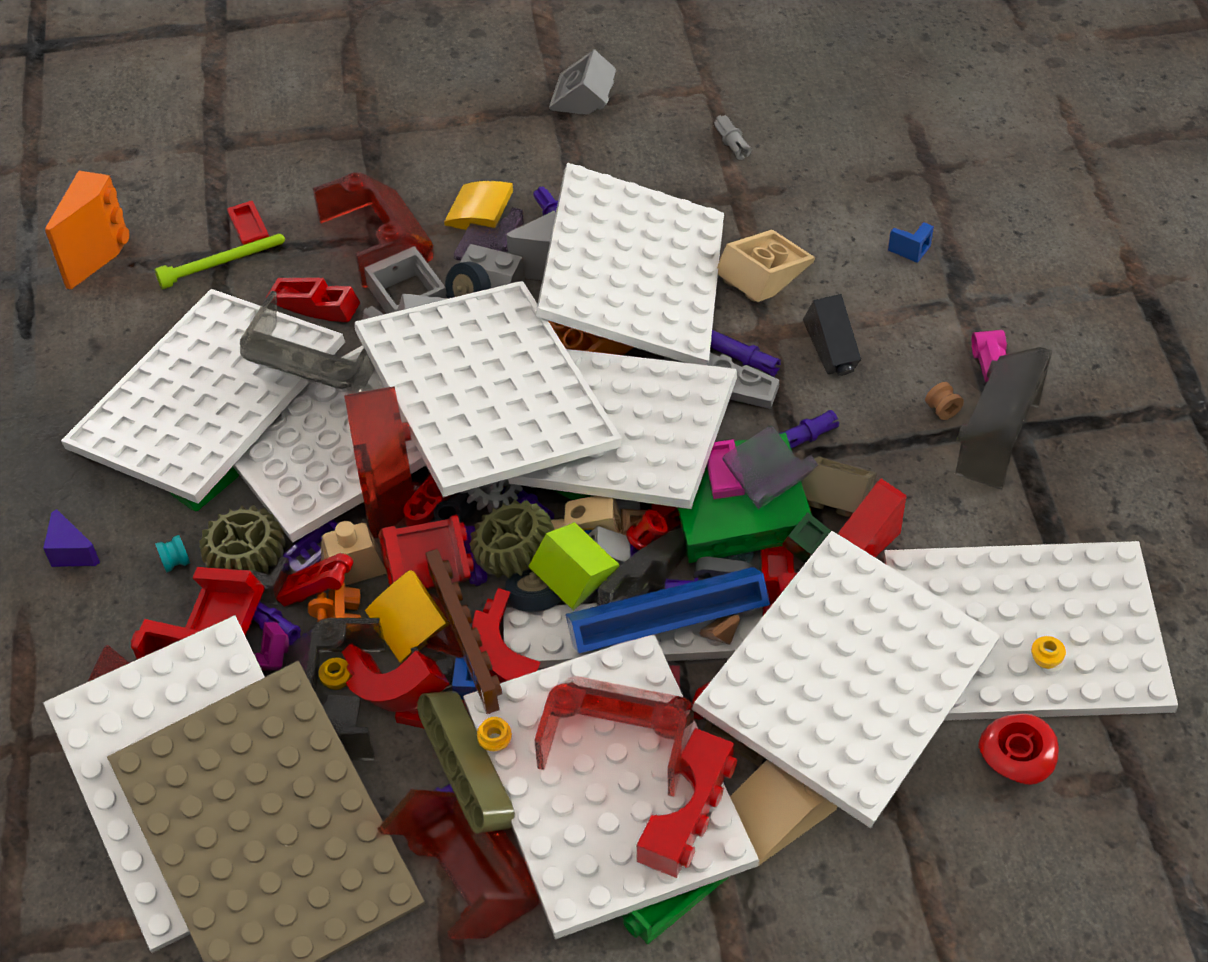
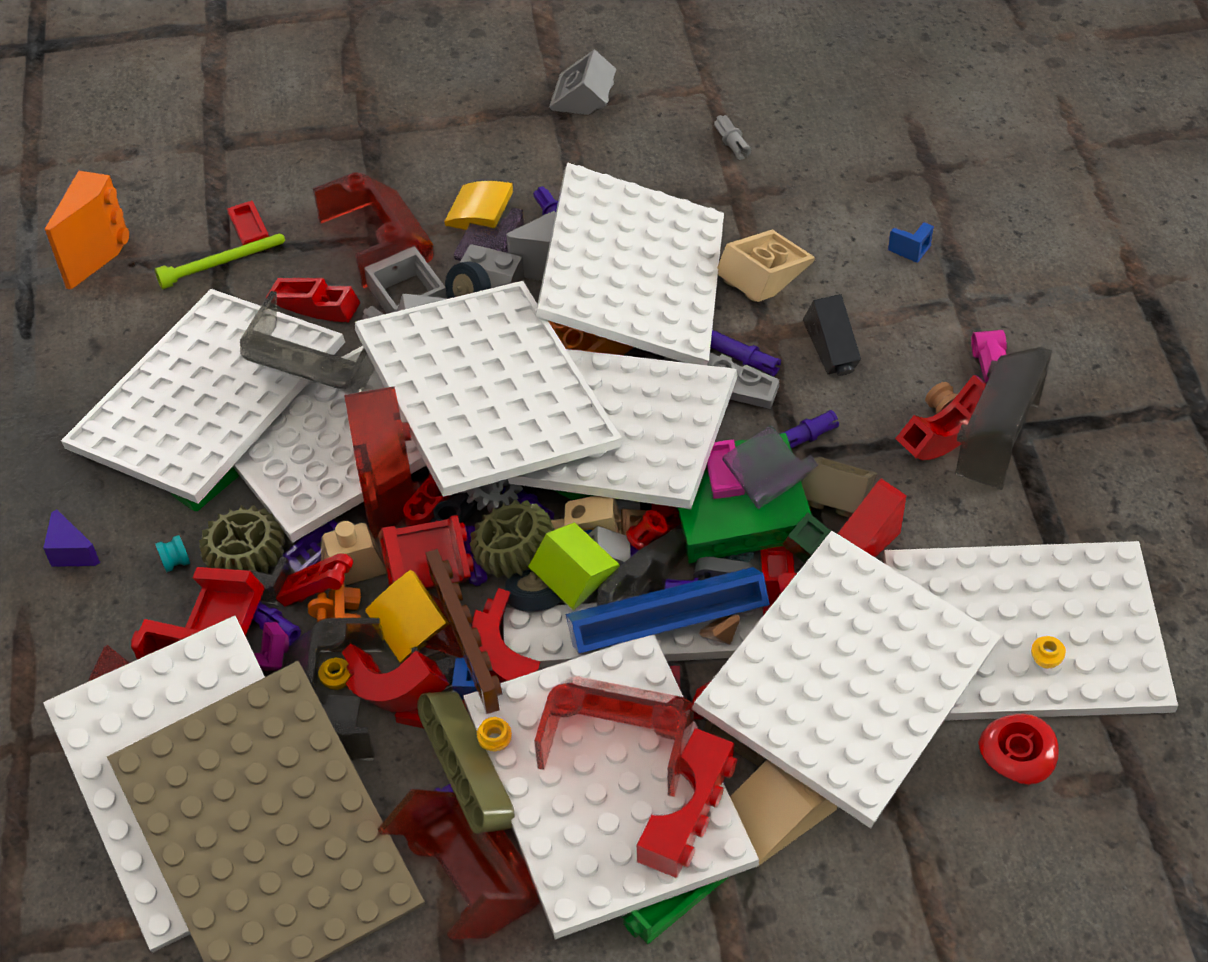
none -> red arch [895,375,999,460]

